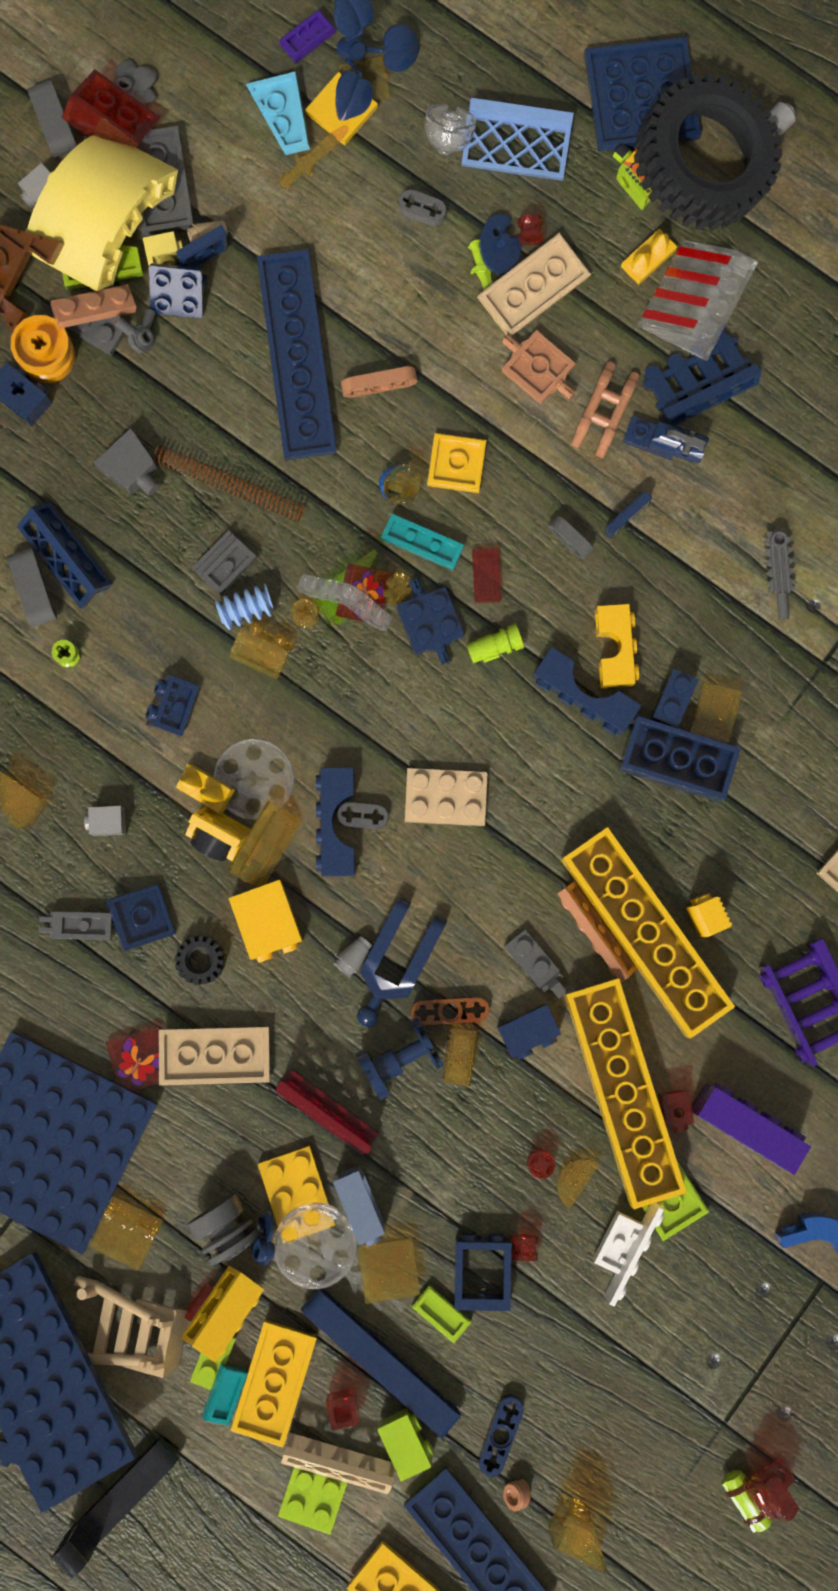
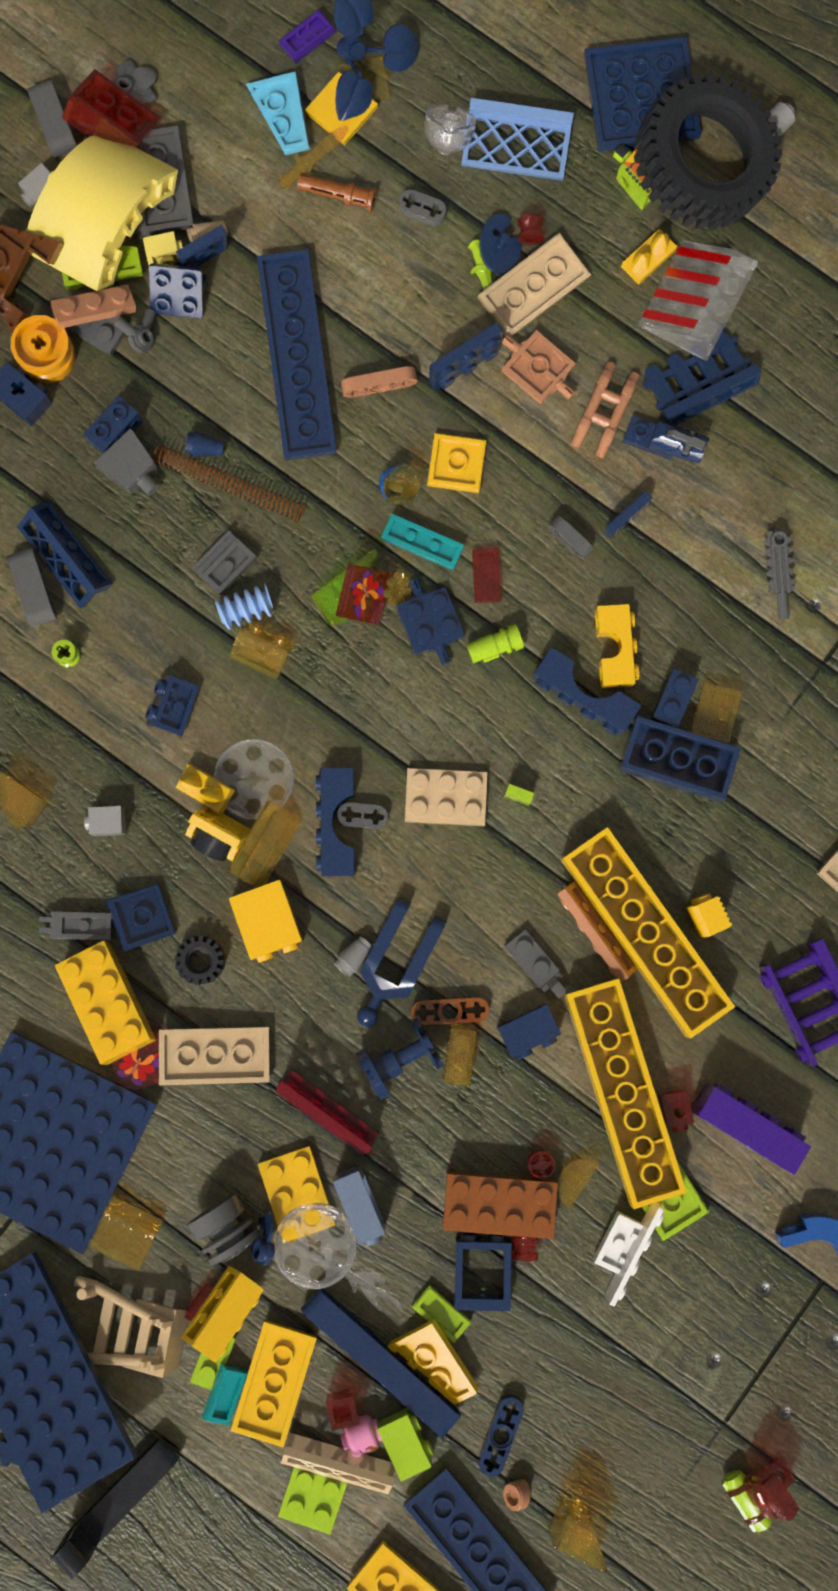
clear yellow wheel [291,599,319,629] -> none
clear beam [296,575,392,631] -> none
clear yellow plate [357,1238,420,1304] -> none
none -> yellow brick [54,941,156,1065]
none -> dark blue brick [83,395,143,455]
none -> dark blue cone [185,431,224,457]
none -> dark orange pin [297,172,377,212]
none -> bright pink head [340,1414,382,1457]
none -> yellow wing [387,1319,479,1405]
none -> dark blue plate [429,323,503,391]
none -> dark orange brick [442,1170,558,1239]
none -> lime tile [504,784,534,805]

